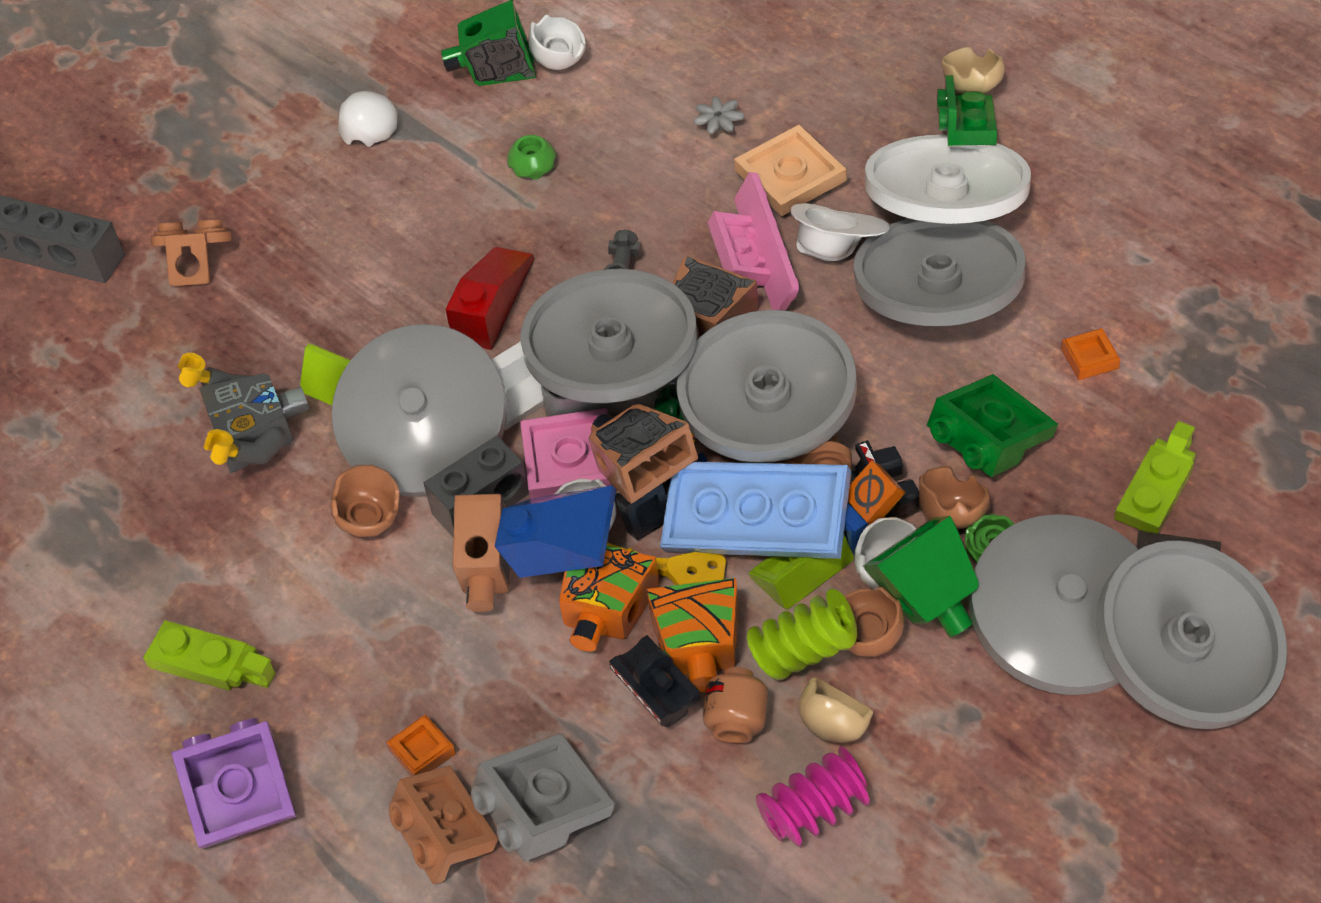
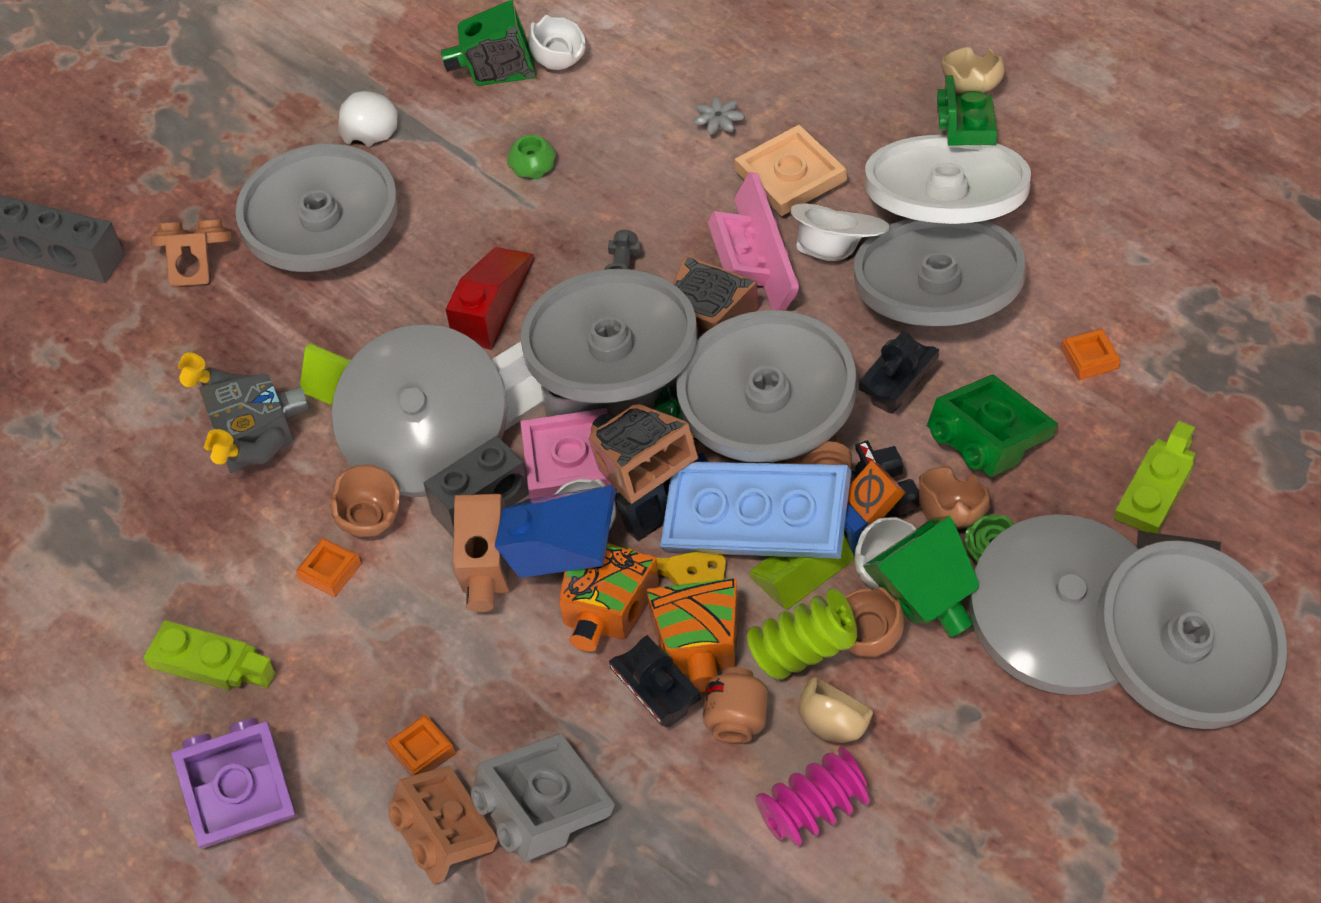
none -> light grey dish [235,144,398,272]
none -> orange tile [296,538,361,597]
none -> black hips [859,331,939,413]

